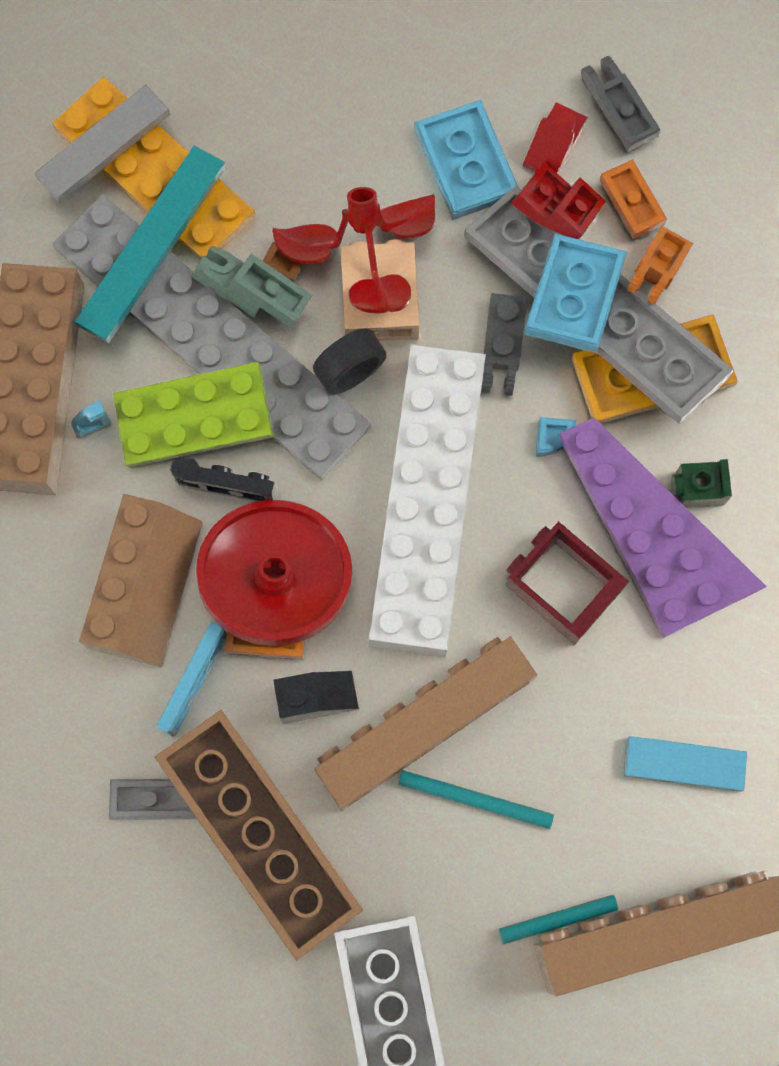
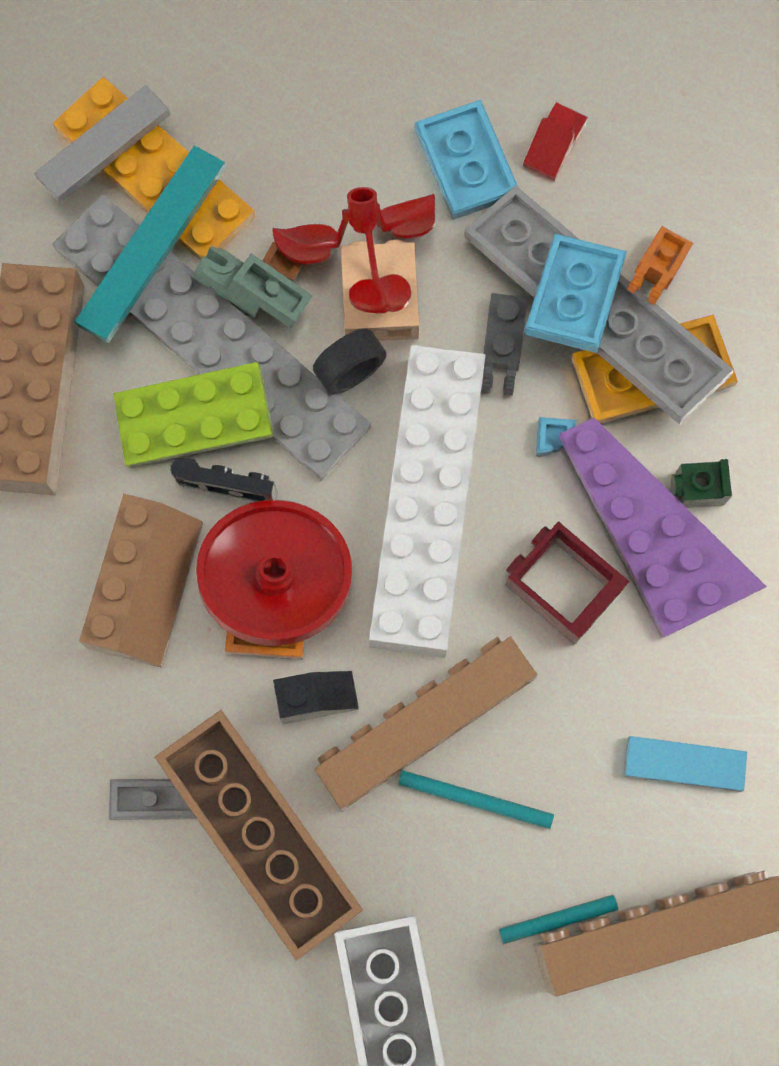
medium azure tile [71,400,111,438] -> none
medium azure tile [156,621,227,737] -> none
red slope [511,162,606,239] -> none
dark grey hinge [581,56,661,152] -> none
orange plate [599,159,667,240] -> none

